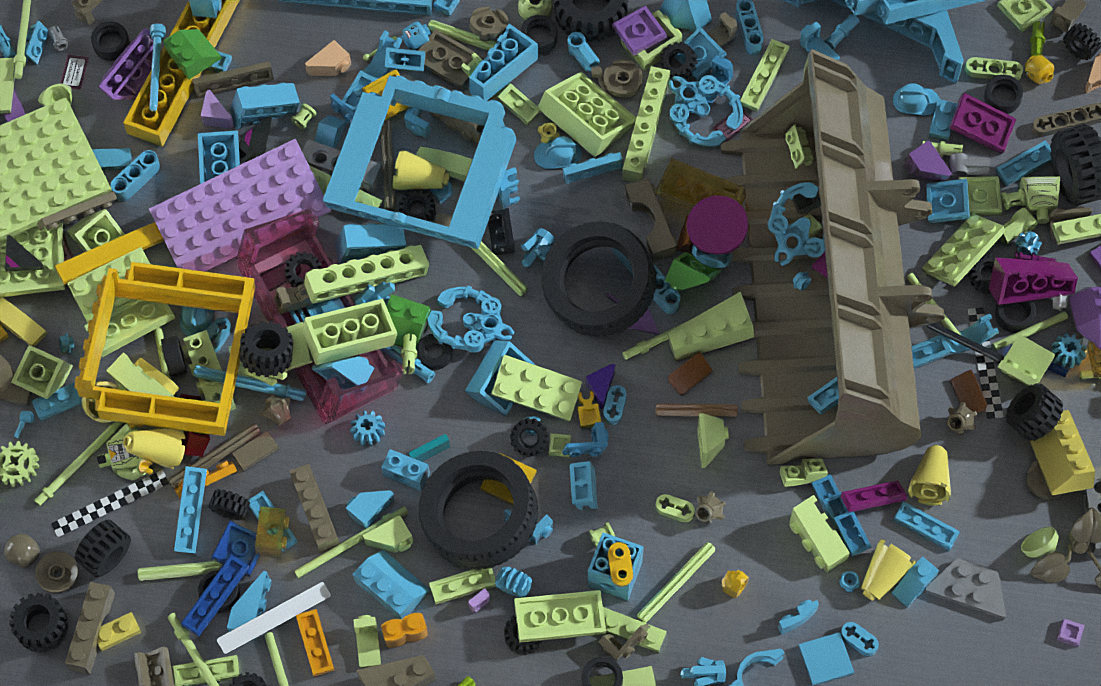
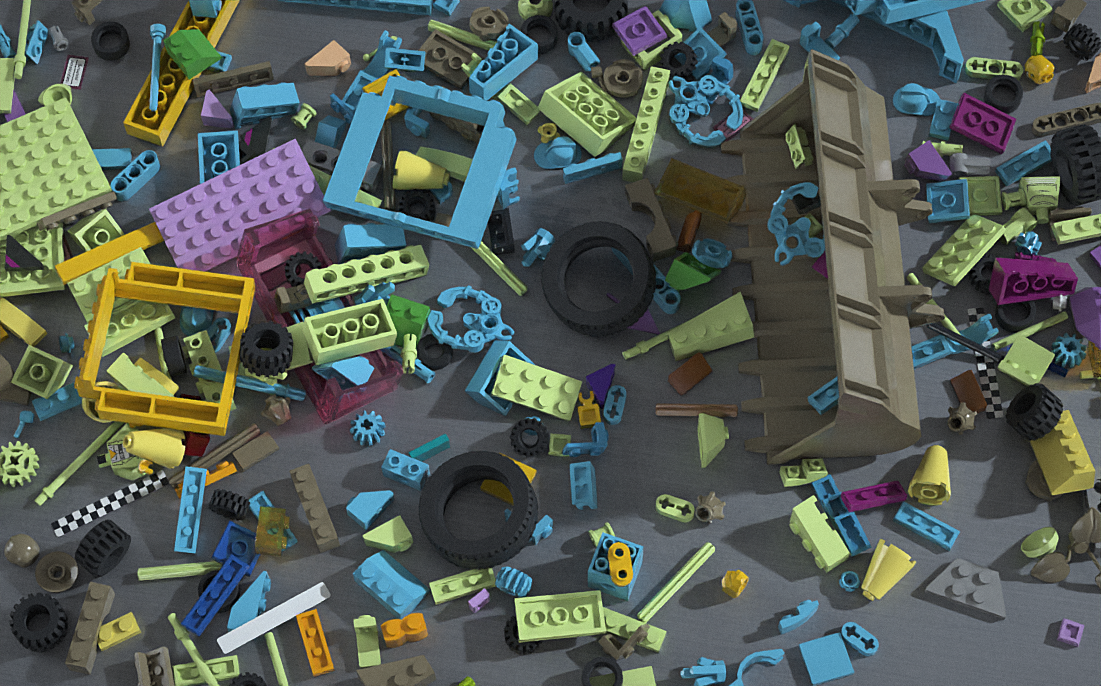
medium lavender wedge [98,28,153,100] -> none
yellowish green bar [294,506,408,578] -> none
medium azure head [401,21,431,50] -> none
magenta tile [687,196,748,255] -> none
medium azure plate [793,272,812,291] -> none
medium azure slope [891,556,939,608] -> none

